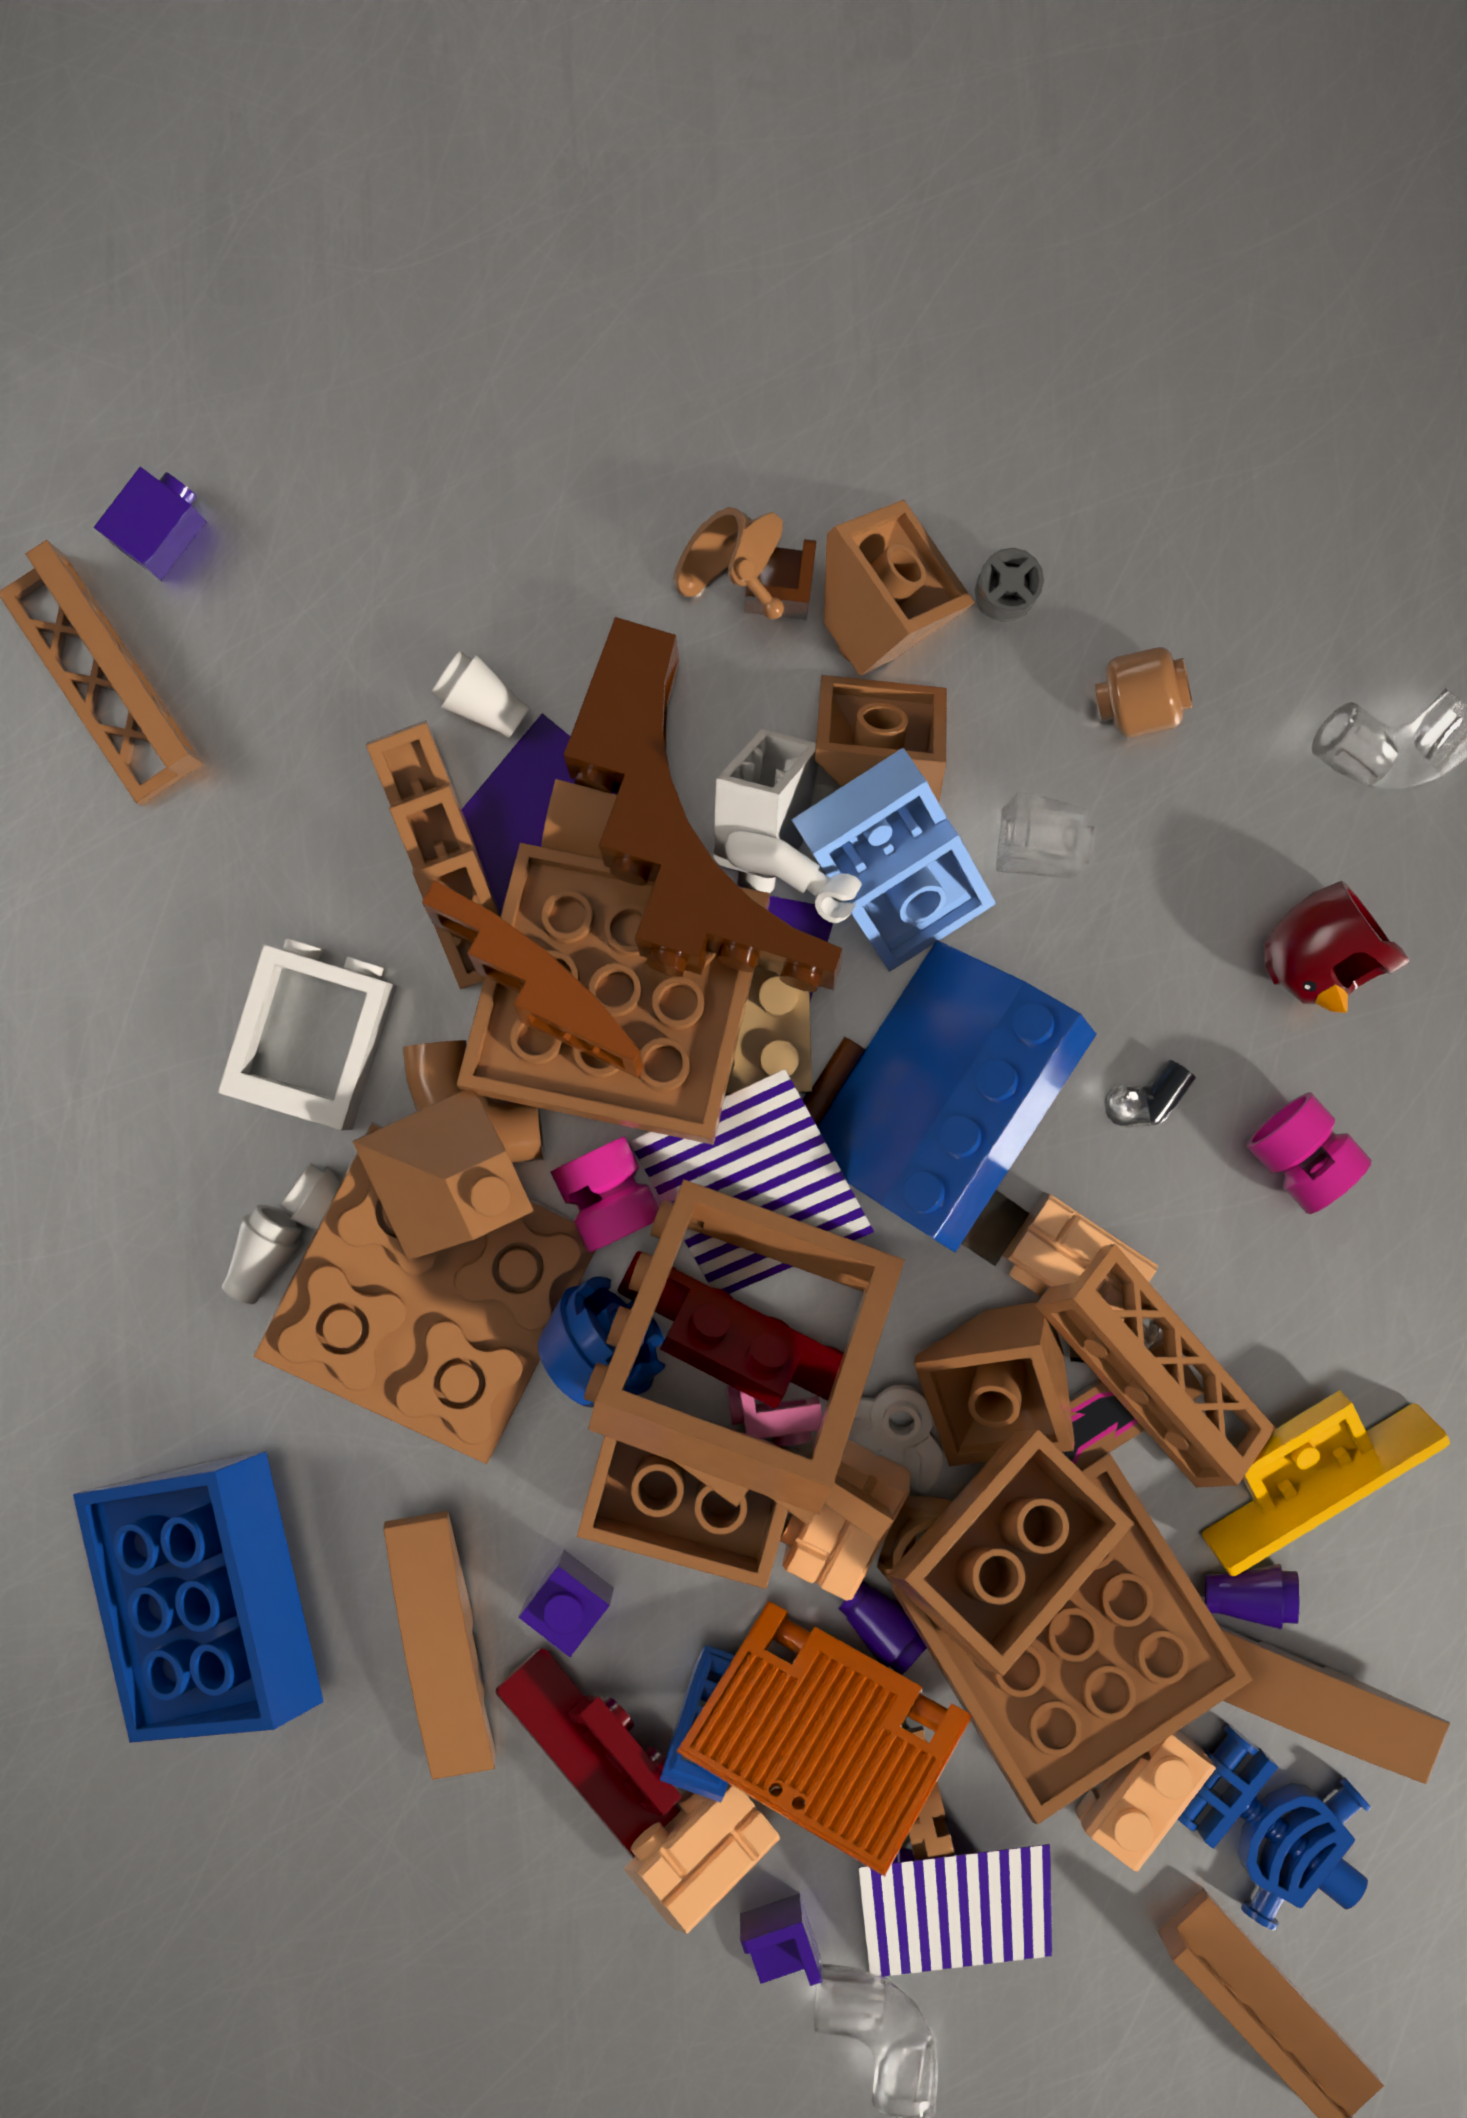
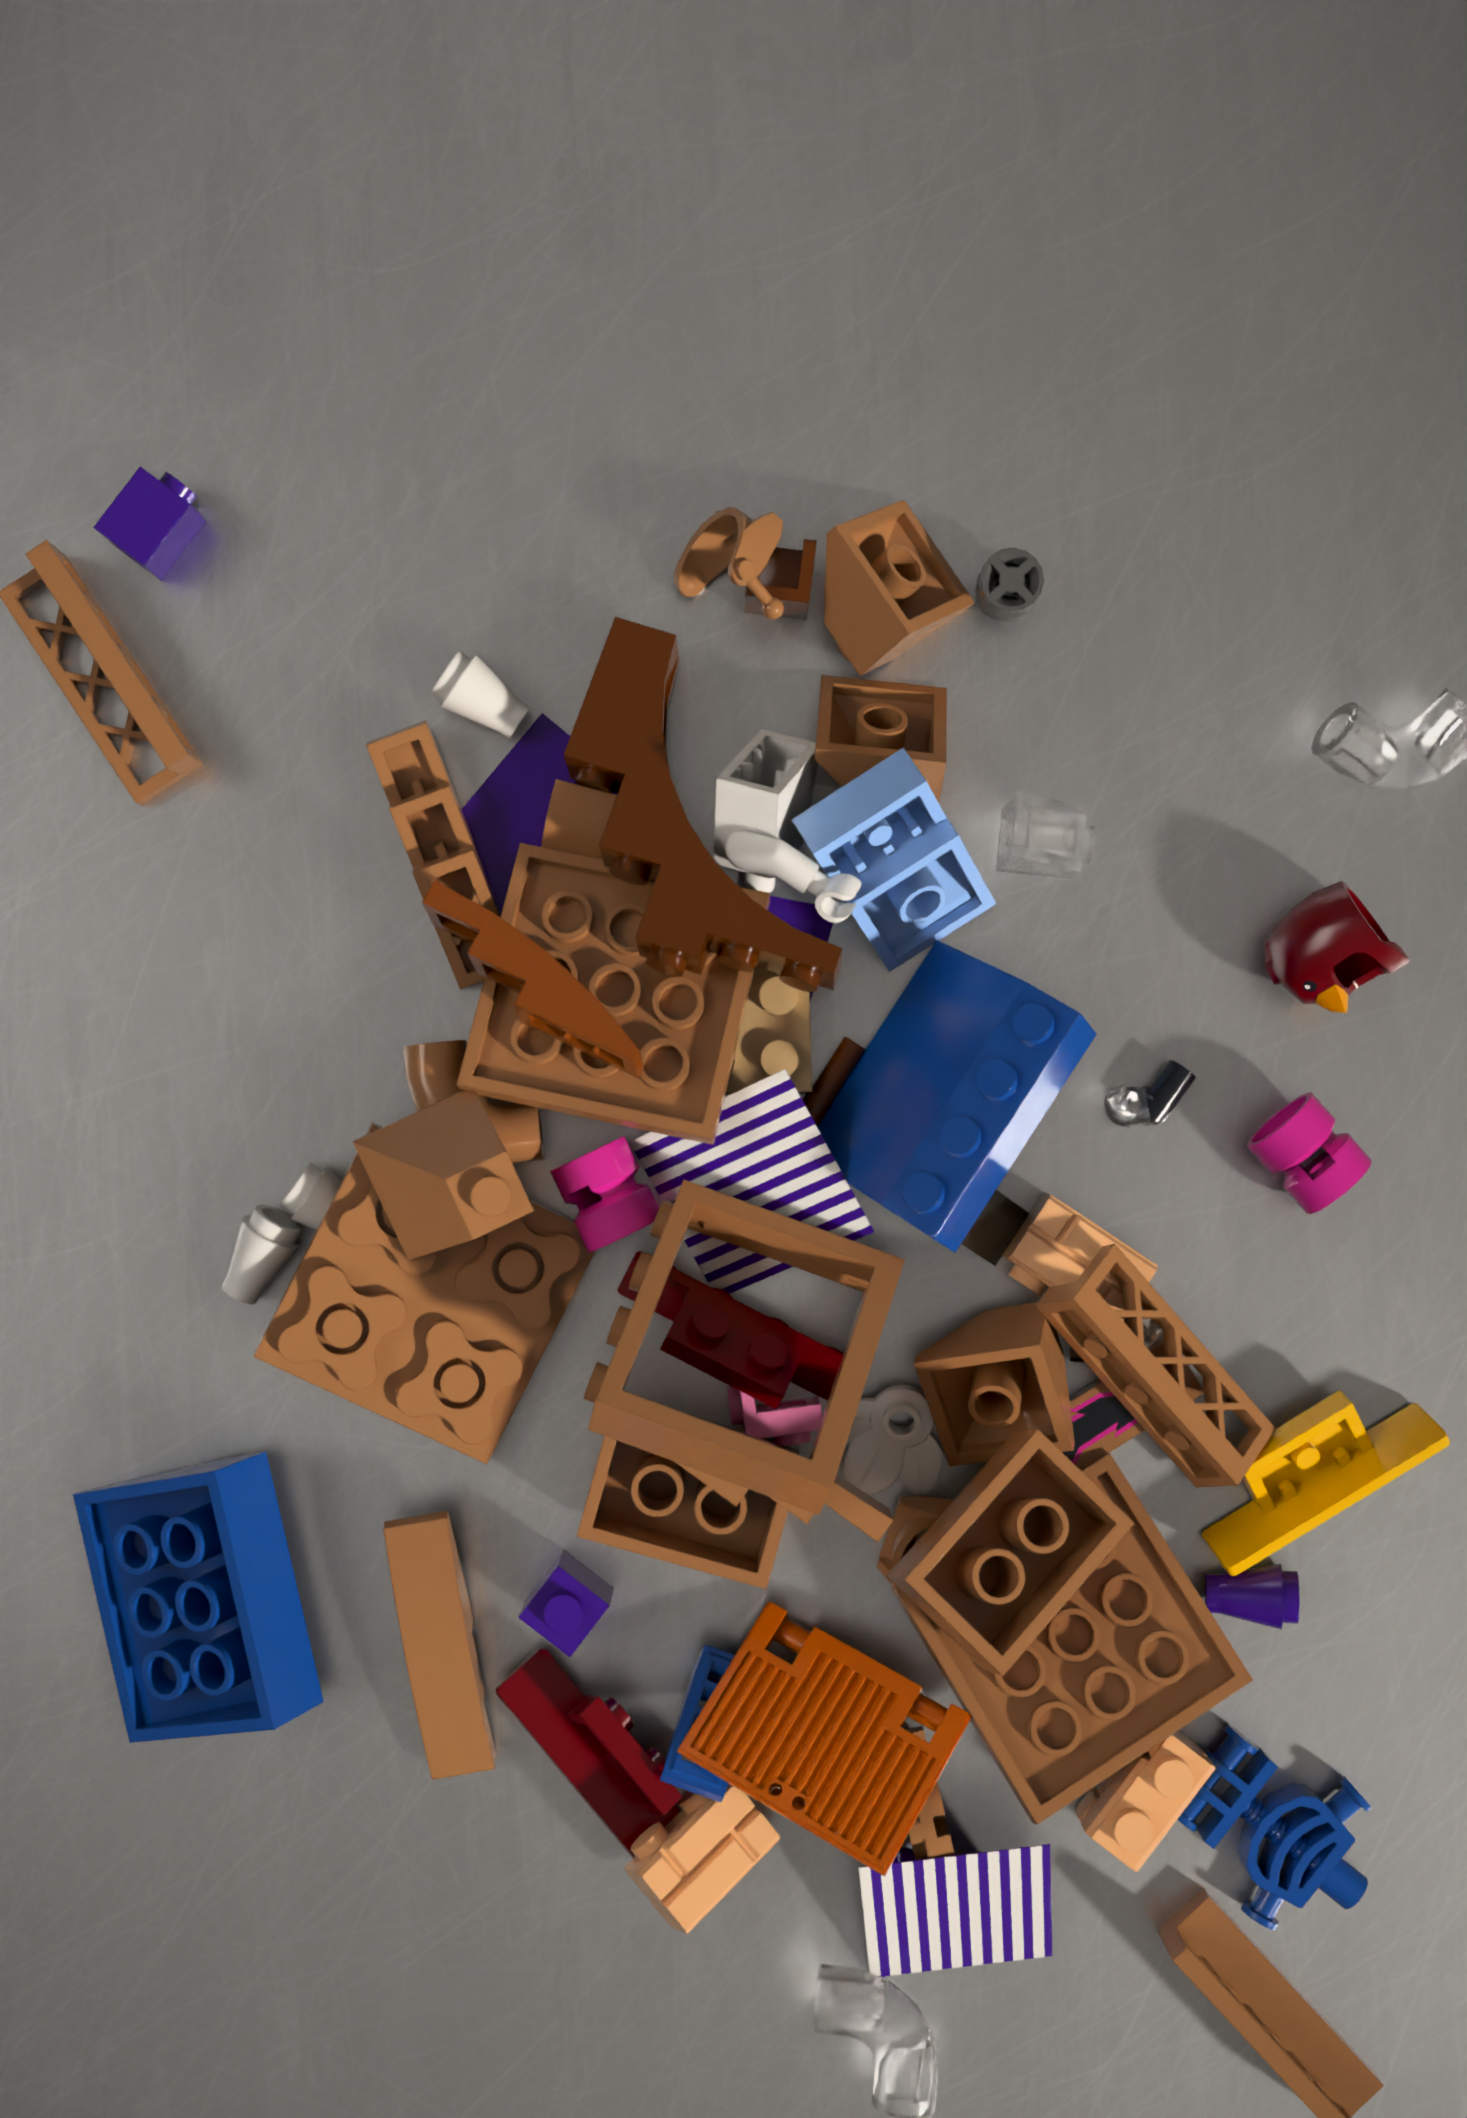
white window [218,938,397,1131] -> none
blue cone [538,1276,666,1408] -> none
dark purple panel [740,1893,823,1986] -> none
light nougat brick [780,1439,911,1601] -> none
dark purple cone [838,1580,927,1675] -> none
medium nougat head [1095,647,1193,738] -> none
medium nougat slope [1218,1624,1450,1784] -> none

